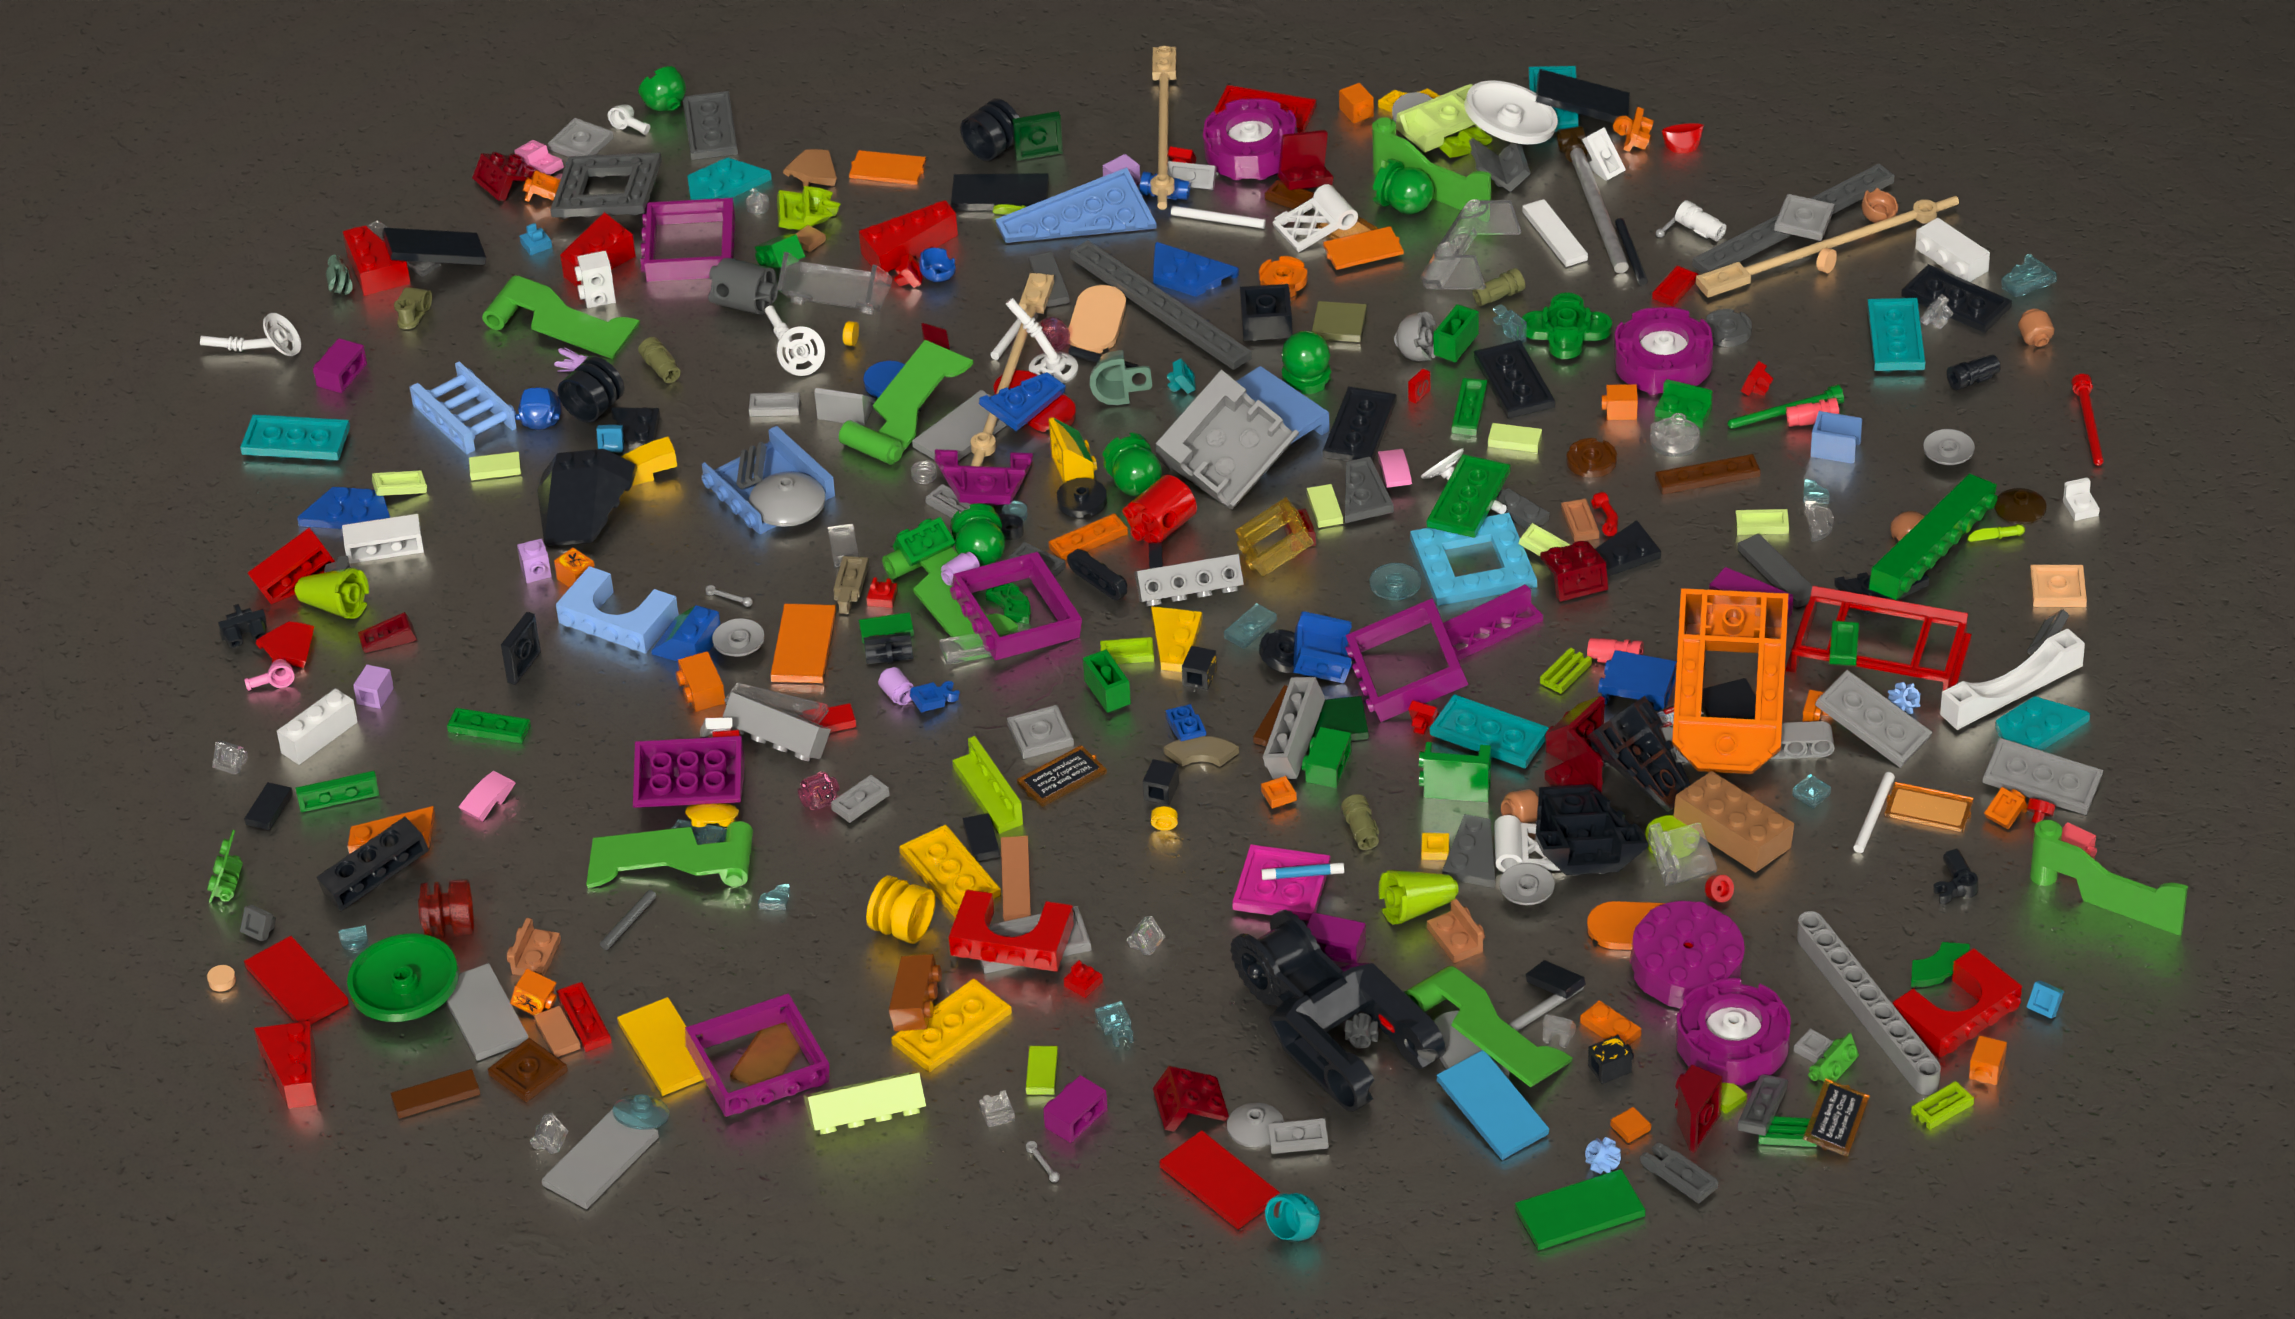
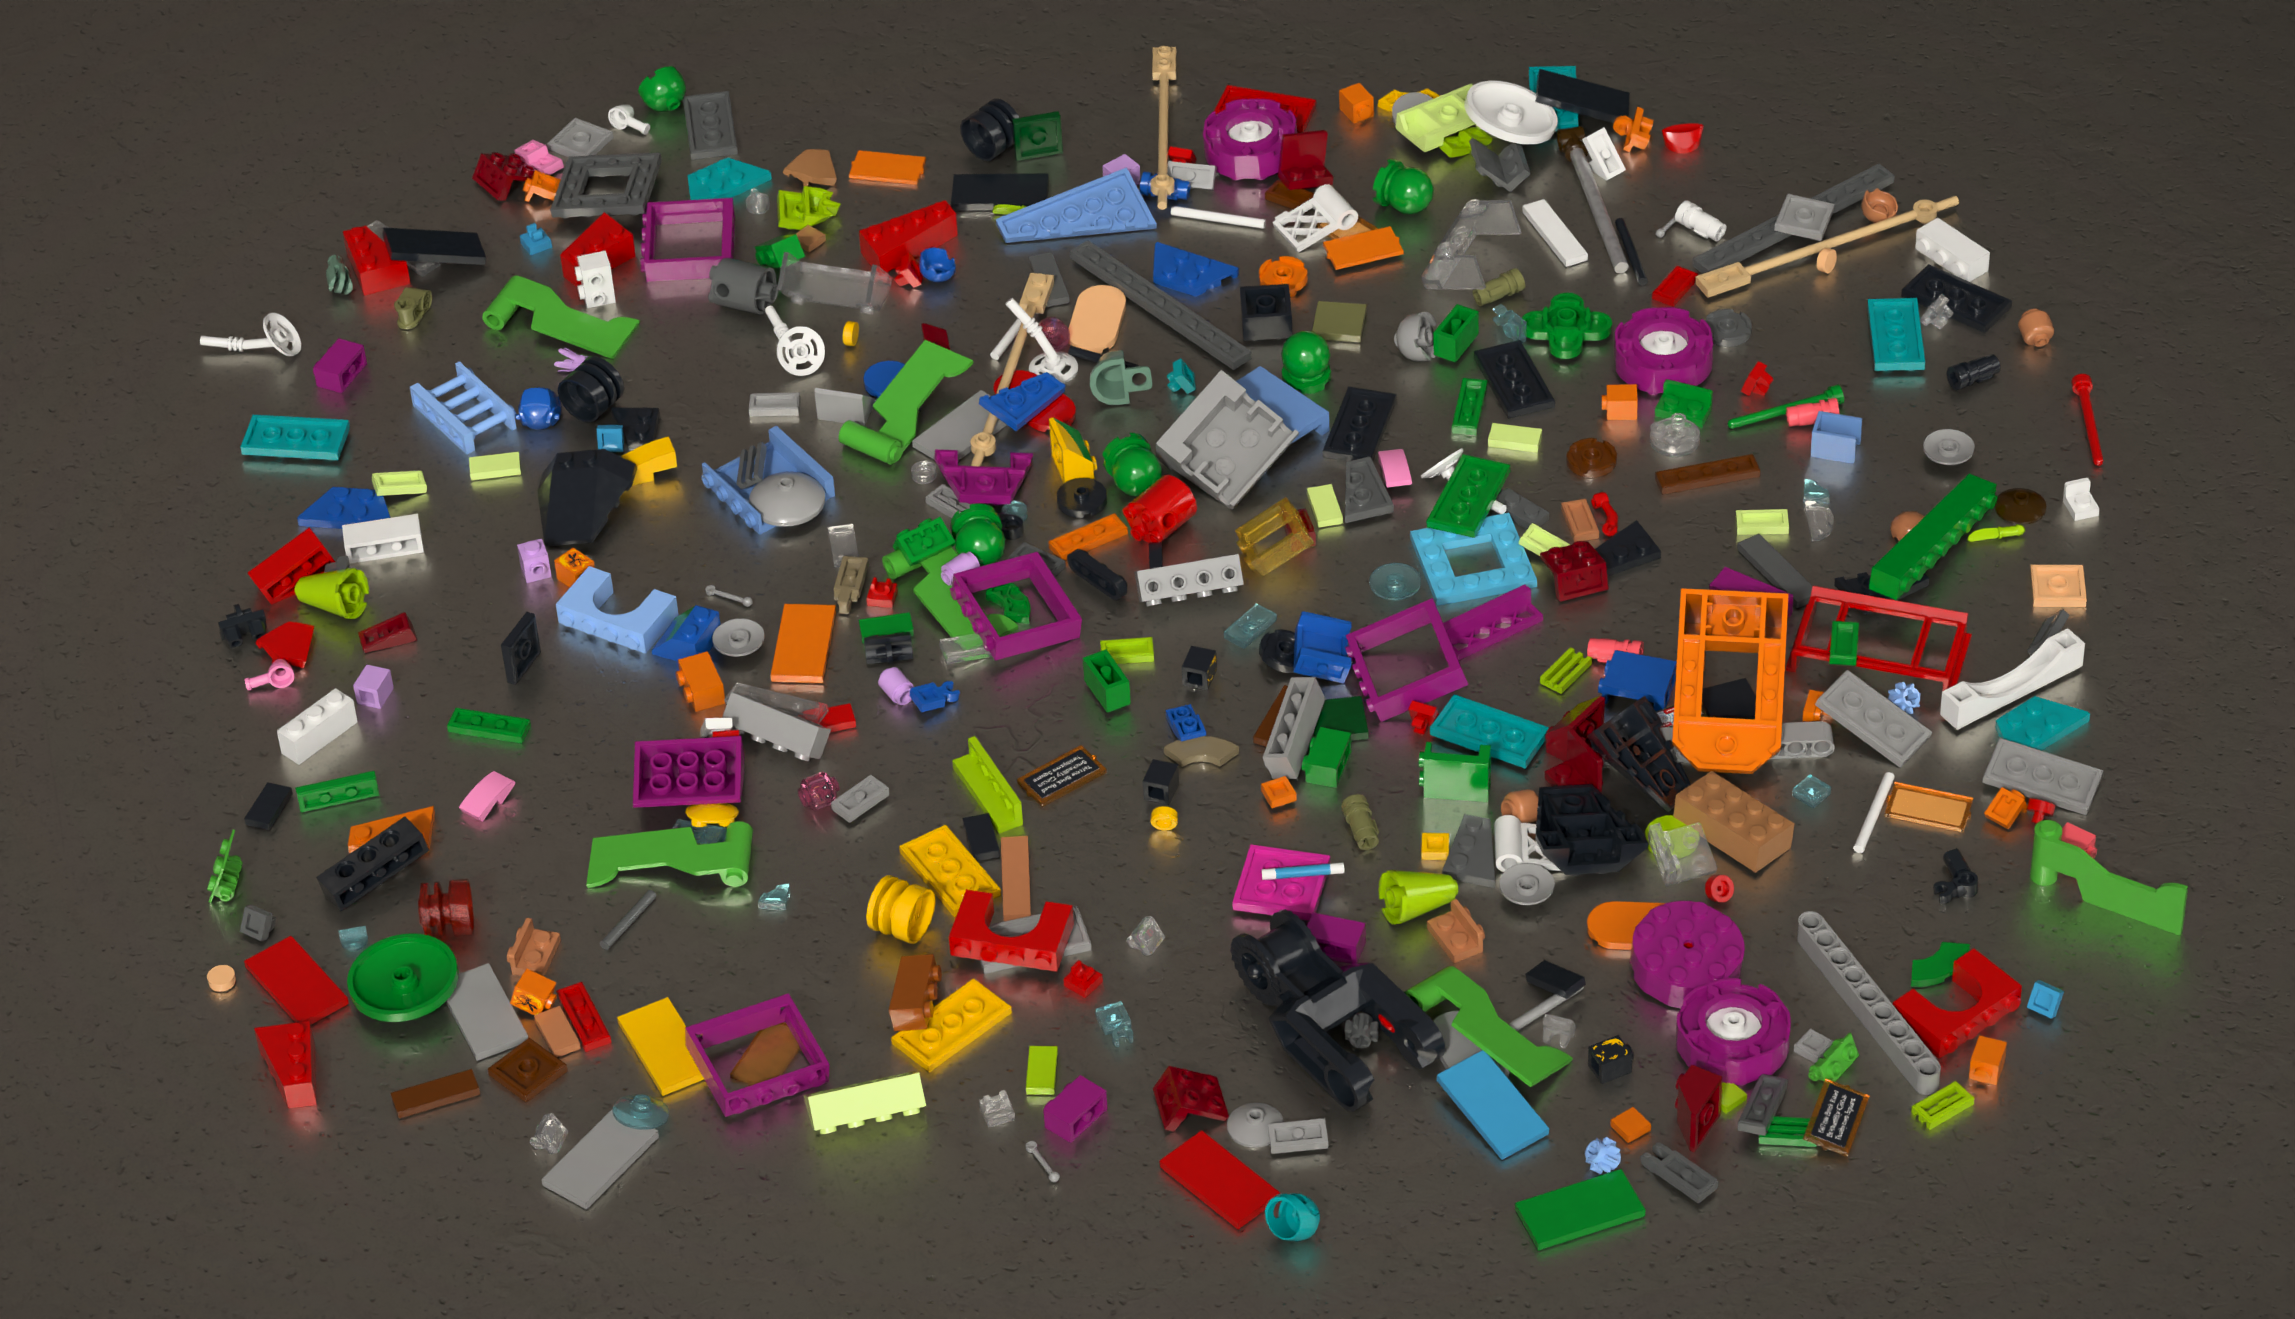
clear tile [212,740,248,775] -> none
olive axle [638,337,681,383] -> none
light grey tile [1007,705,1074,759] -> none
yellow wing [1151,606,1202,672] -> none
bright green door [1372,117,1491,221] -> none
red tile [1408,369,1430,404] -> none
orange plate [1580,1000,1641,1045] -> none
clear light blue wing [2001,254,2057,297] -> none

